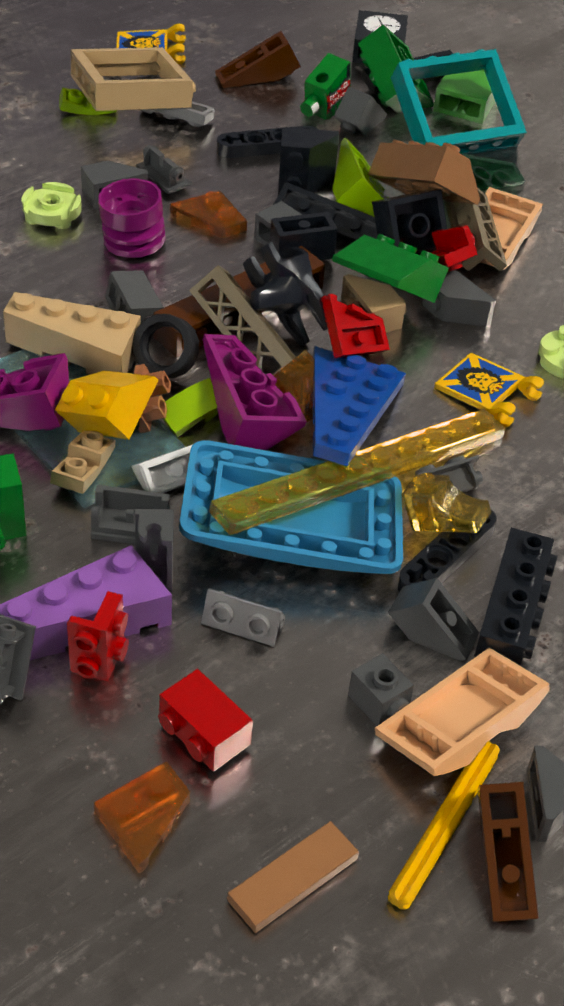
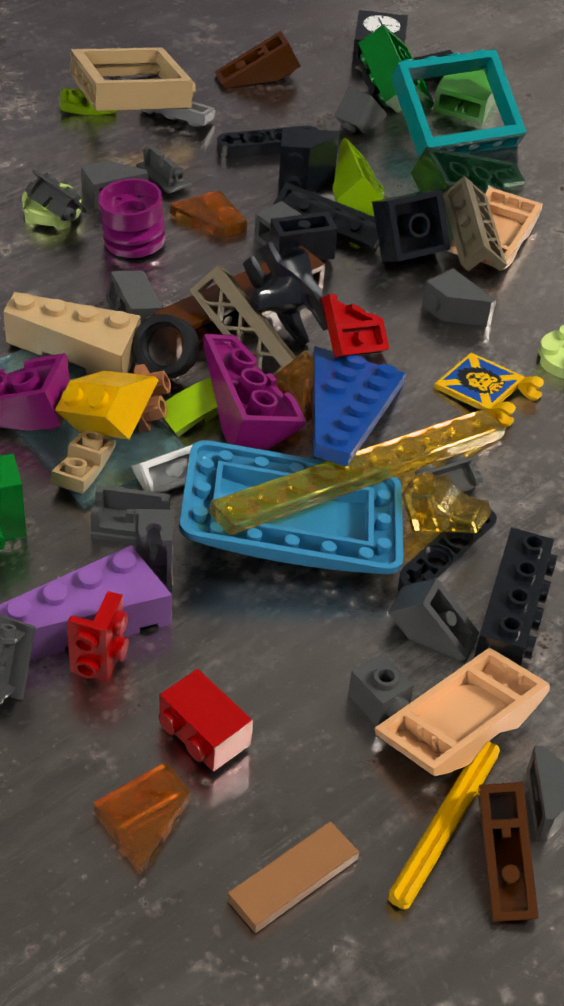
flag [116,23,186,64] -> none
light grey hinge [201,589,285,647] -> none
green torso [300,53,351,120] -> none
green slope [331,234,449,303] -> none
tan slope [341,274,406,332] -> none
medium nougat slope [368,140,480,205] -> none
red bracket [431,225,478,272] -> none
none -> dark grey hinge [26,169,86,221]

